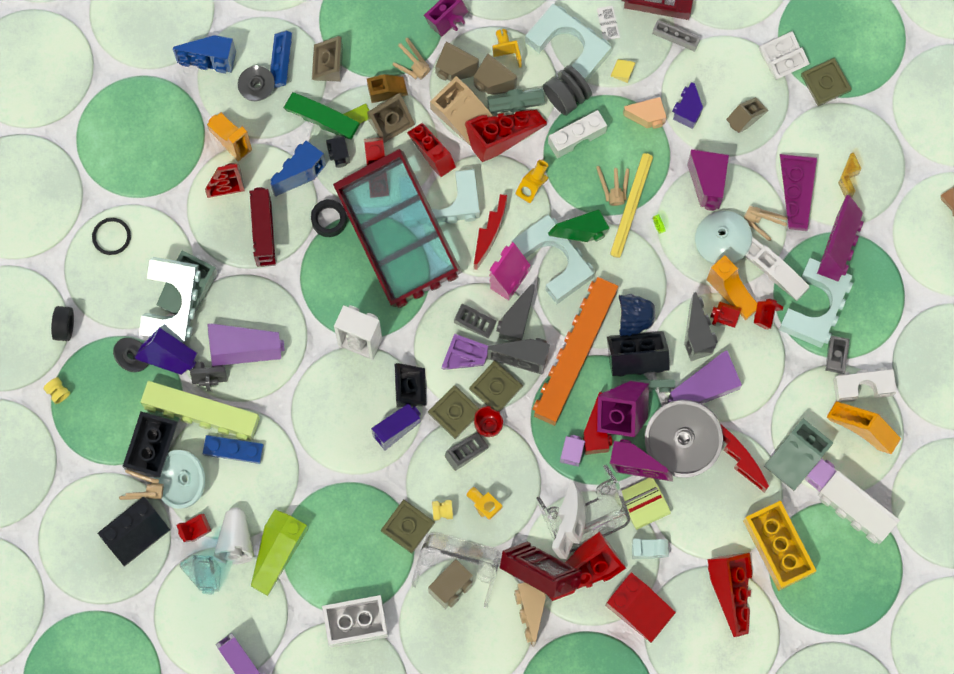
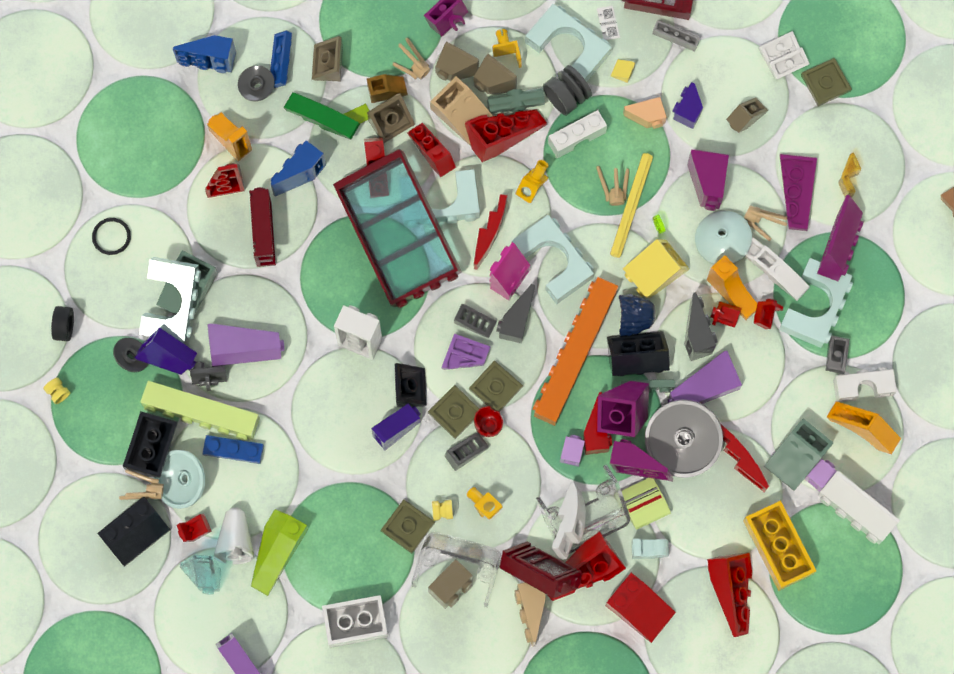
black tyre [311,199,347,237] -> none
black brick [326,136,350,168] -> none
dark grey slope [487,338,550,375] -> none
green slope [548,209,610,242] -> none
none -> light yellow slope [623,239,690,298]

